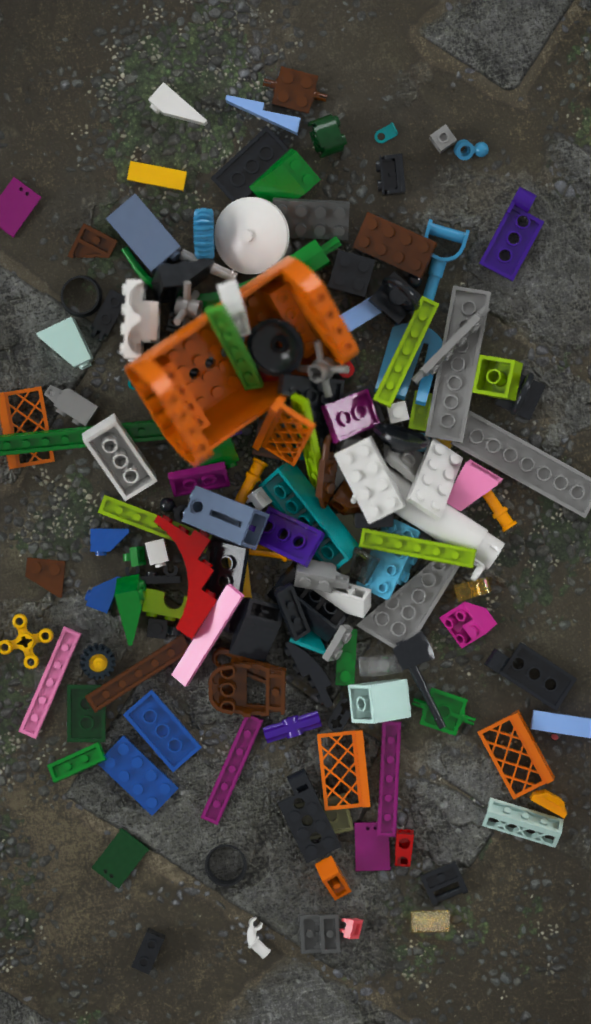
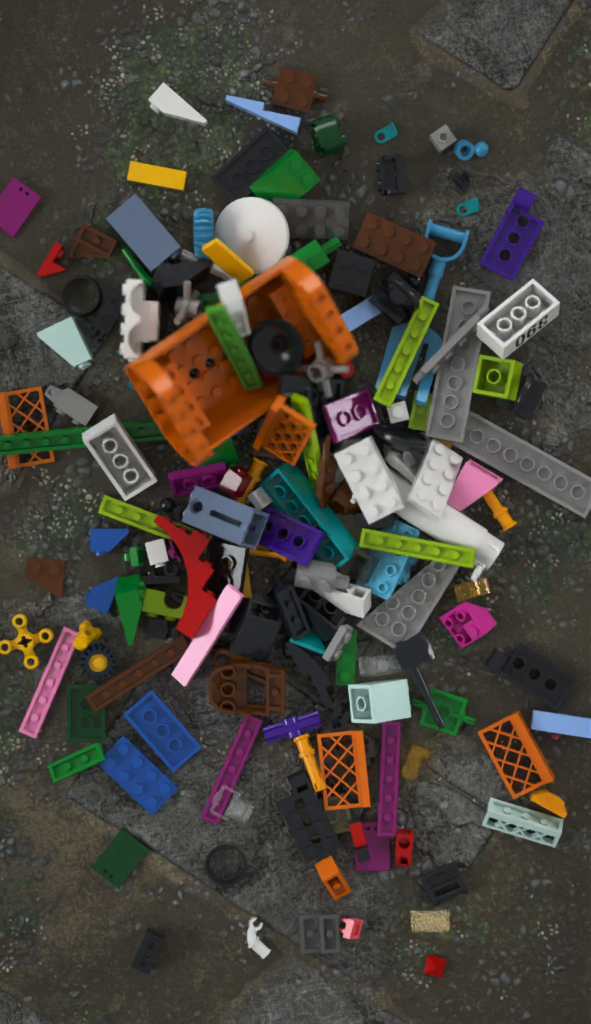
none -> red slope [36,242,68,278]
none -> yellow plate [73,620,102,651]
none -> magenta plate [166,540,182,563]
none -> yellow tile [202,238,254,284]
none -> clear piece [210,785,254,824]
none -> dark red brick [219,466,252,498]
none -> light orange pin [293,733,327,793]
none -> piece [348,817,371,863]
none -> clear yellow leg [401,743,431,781]
none -> red slope [423,954,447,978]
none -> black plate [451,171,471,192]
none -> teal piece [456,197,480,216]
none -> white brick [476,279,560,360]

